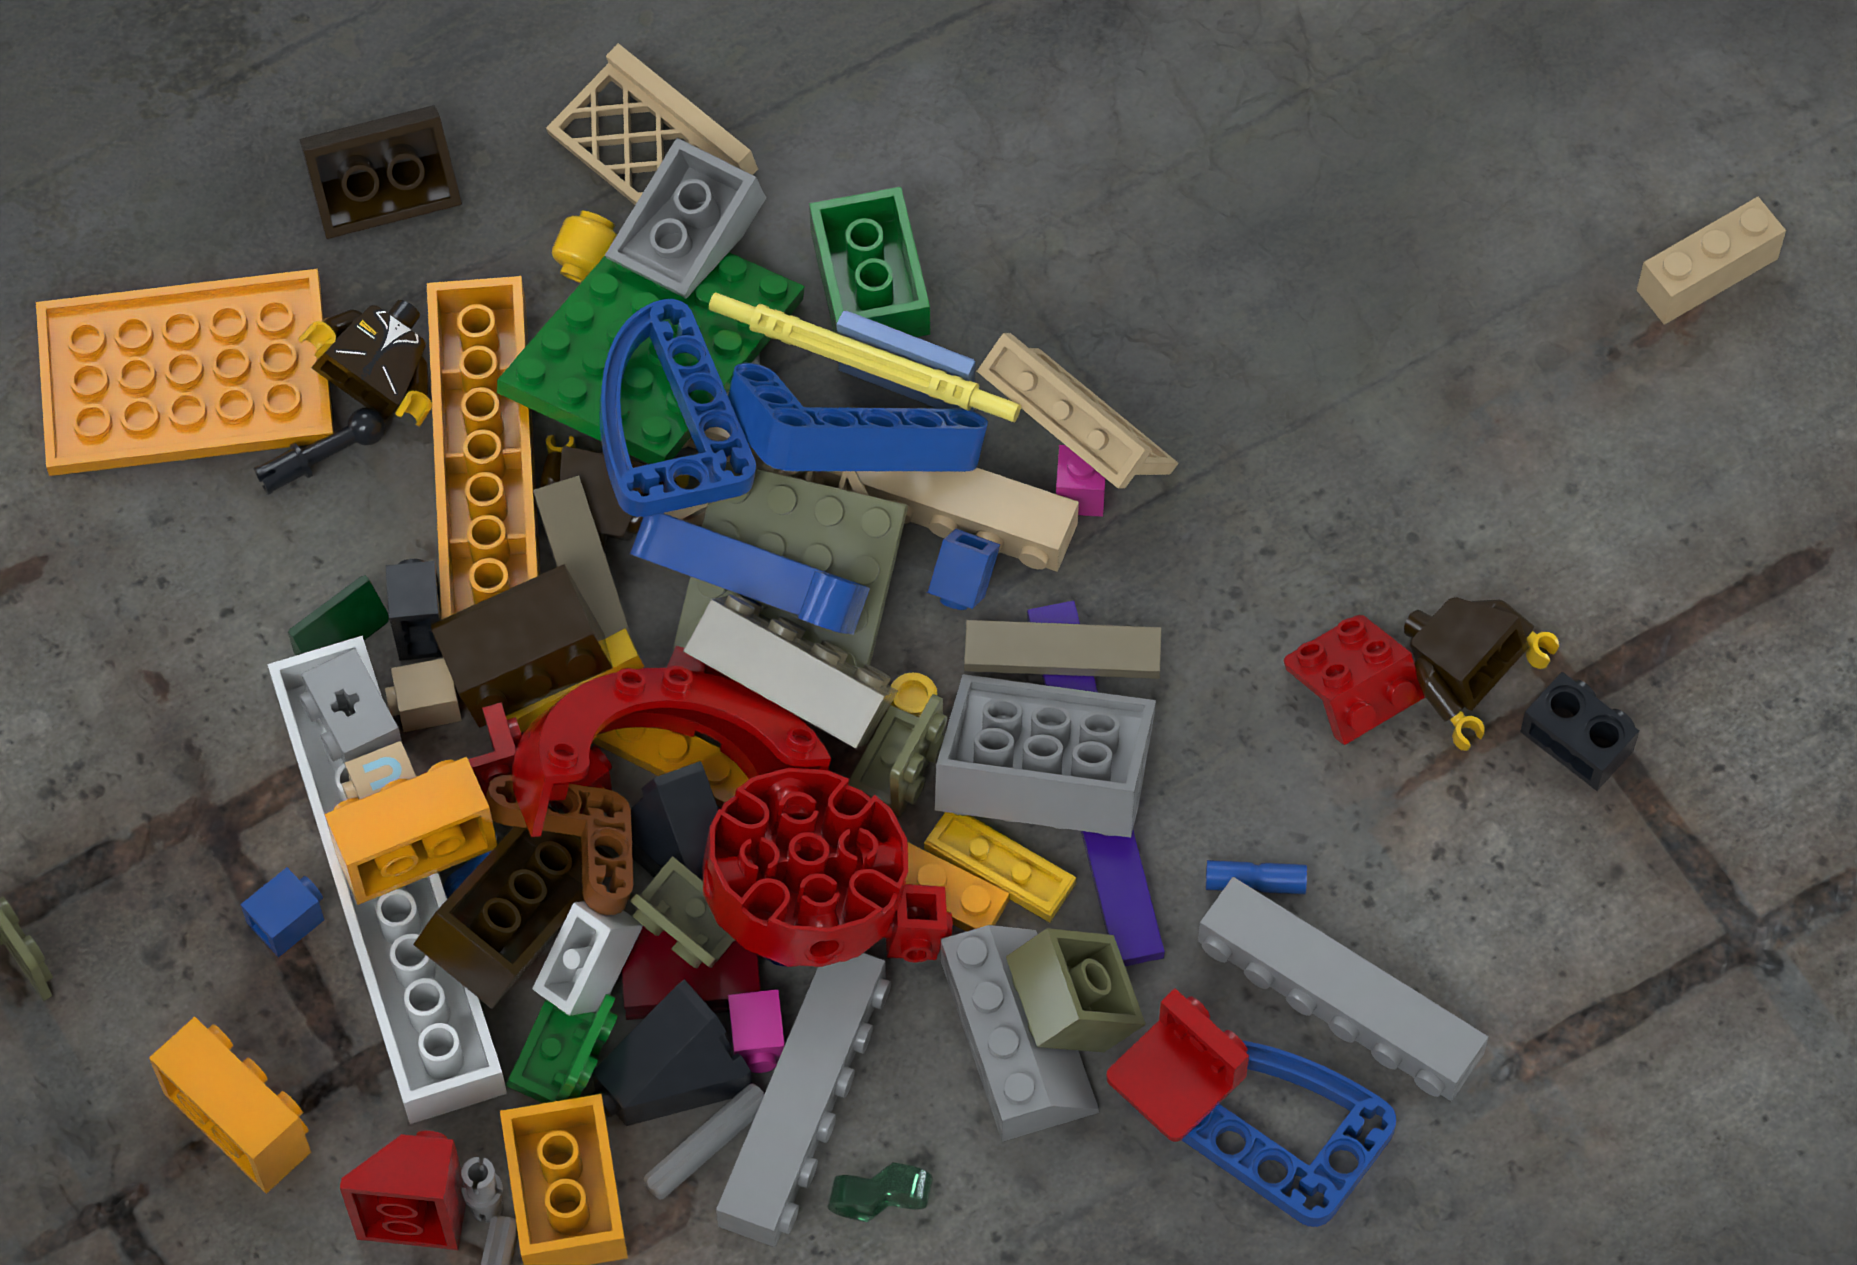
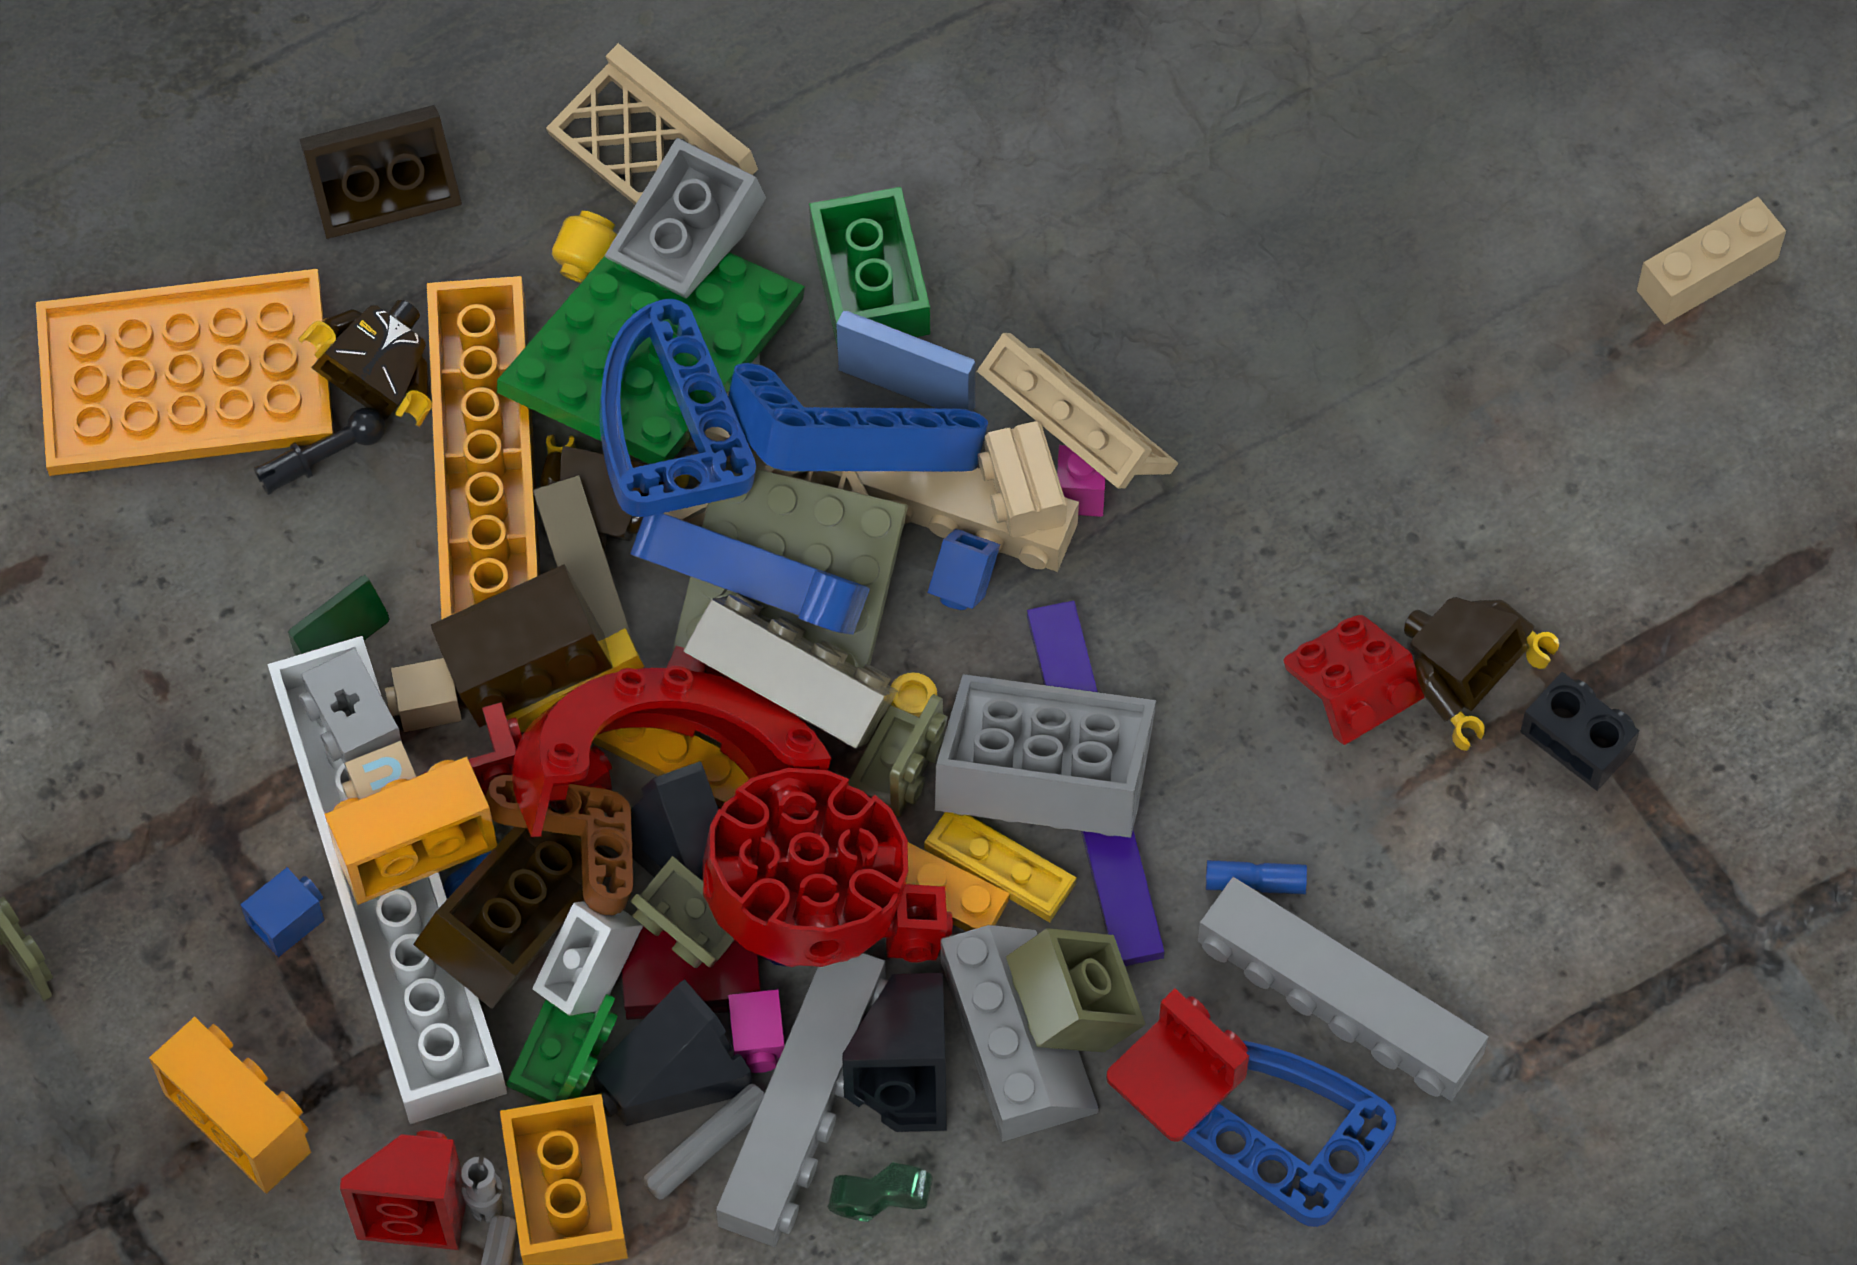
black brick [386,559,443,661] -> none
light yellow axle [709,292,1021,422] -> none
dark tan tile [964,620,1161,679] -> none
none -> black slope [842,973,947,1132]
none -> tan brick [978,421,1067,538]

